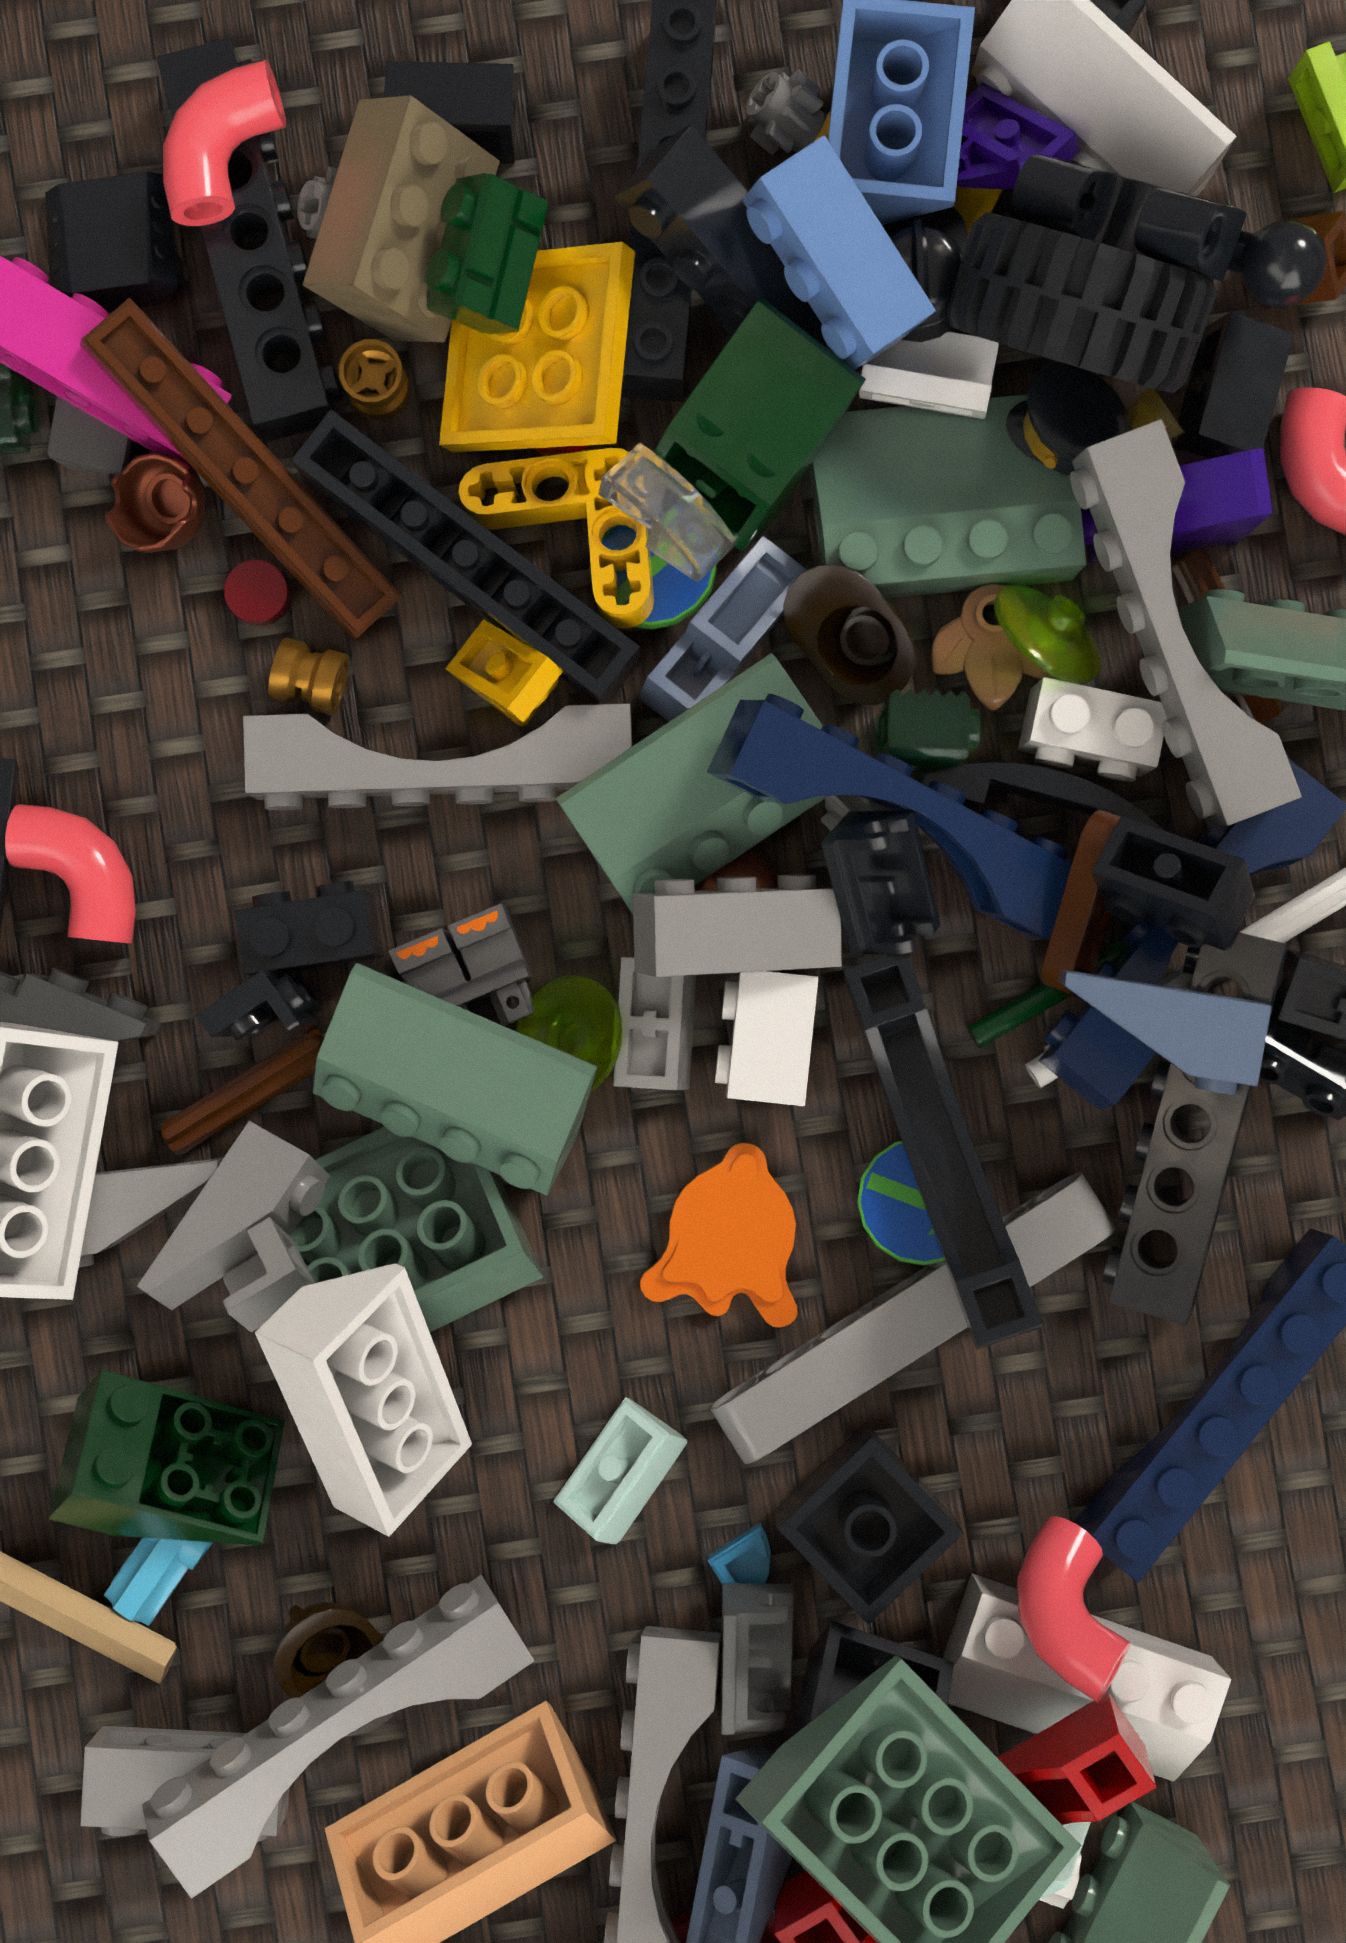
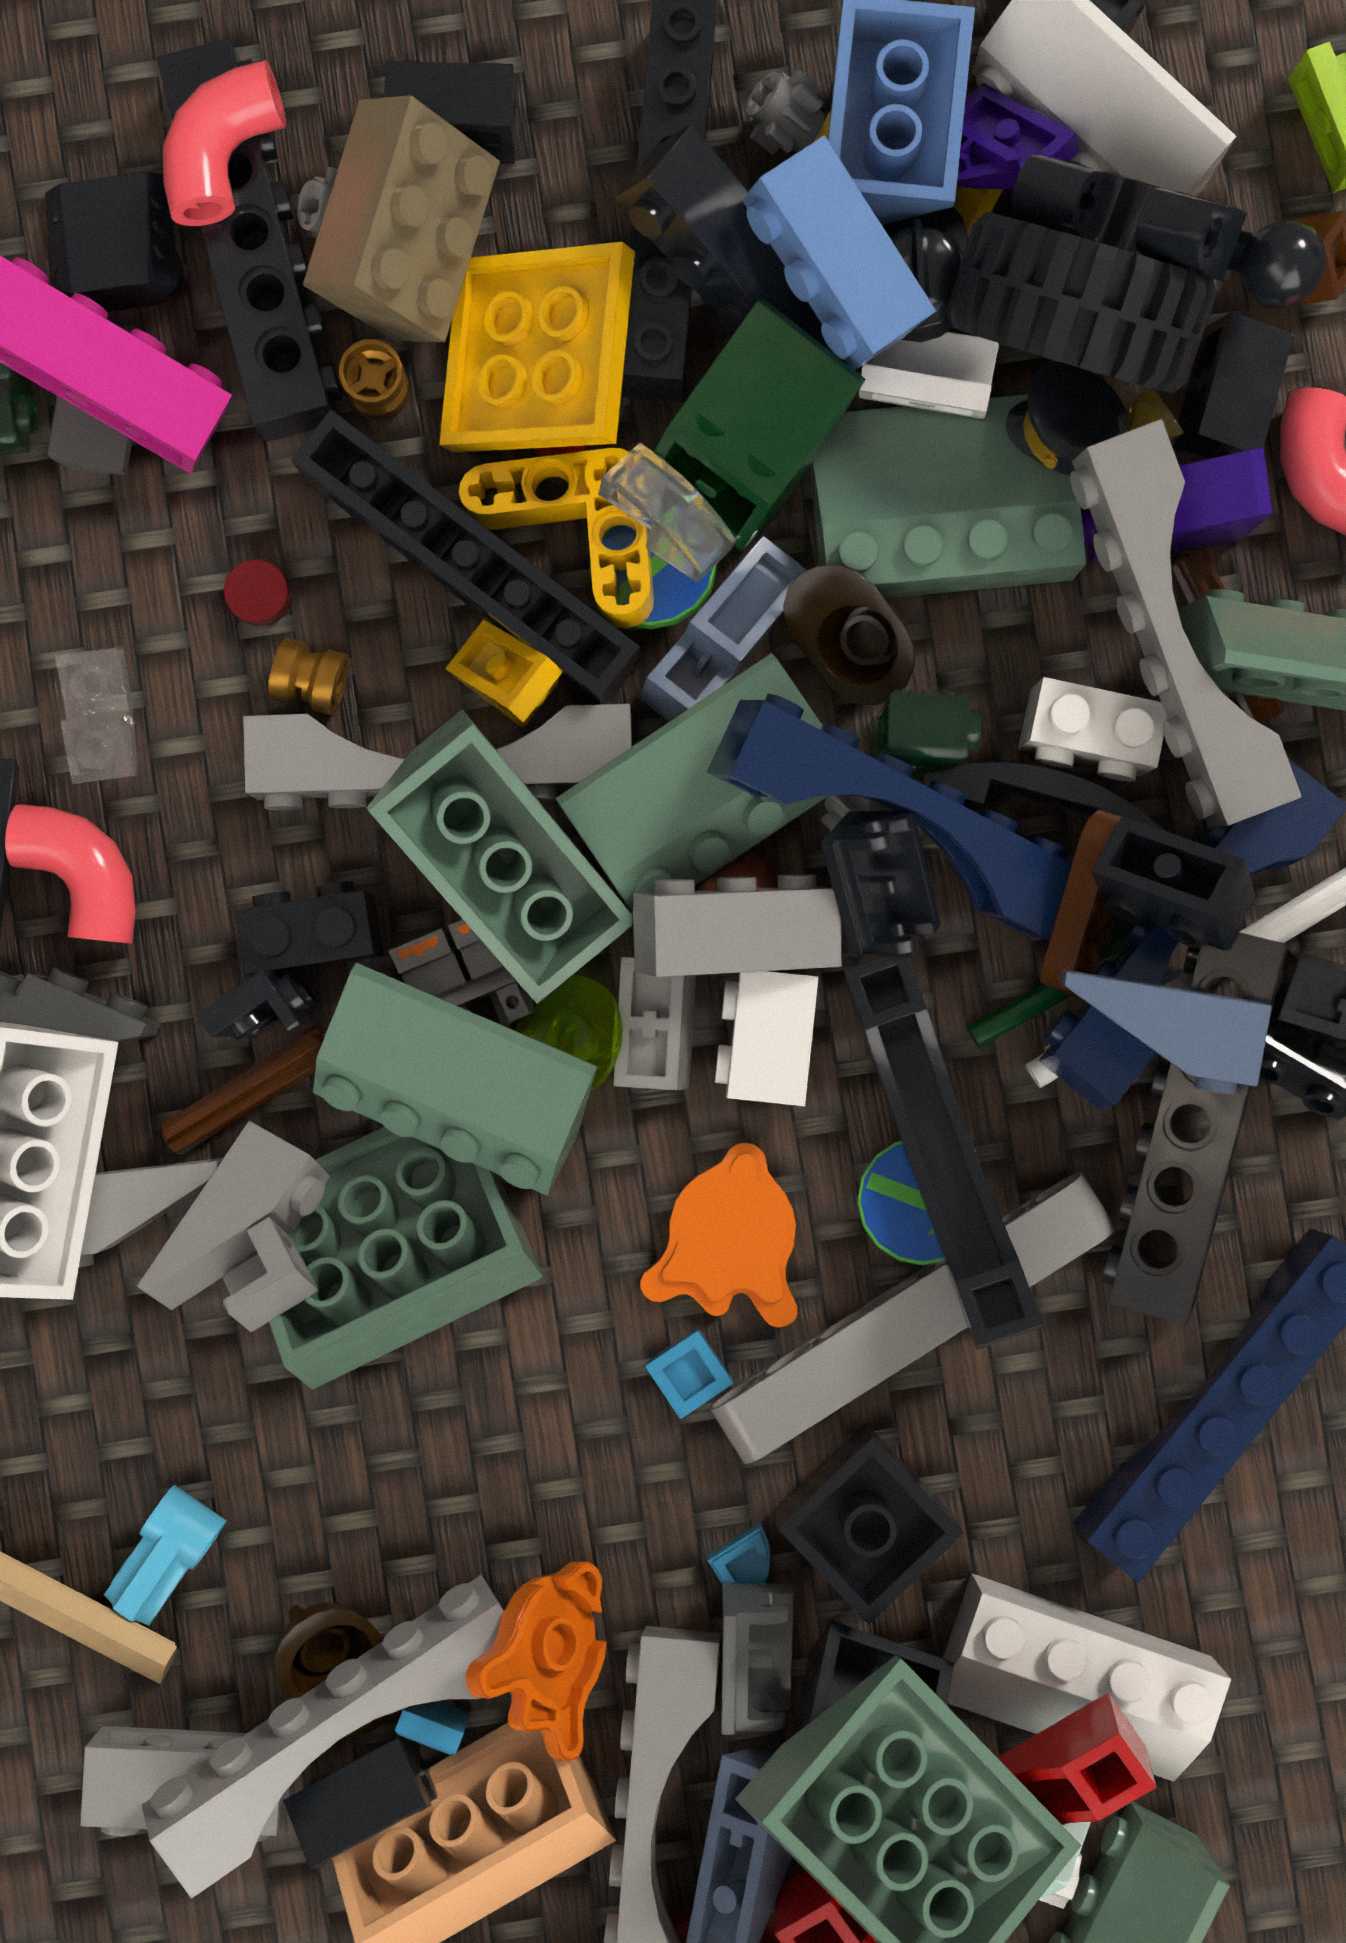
dark green slope [48,1369,285,1546] -> none
reddish brown tile [80,298,402,640] -> none
copper hair [105,452,206,553] -> none
white slope [255,1263,472,1537] -> none
dark green brick [426,173,548,334] -> none
light aqua slope [553,1397,688,1545] -> none
medium nougat plate [931,584,1058,711] -> none
clear neon green dish [994,584,1102,684] -> none
coral cylinder [1017,1516,1130,1703] -> none
none -> clear slope [55,646,138,784]
none -> black hinge [283,1737,437,1870]
none -> sand green slope [367,709,634,1004]
none -> dark azure tile [395,1701,470,1755]
none -> orange tile [465,1561,607,1761]
none -> dark azure tile [645,1327,734,1419]

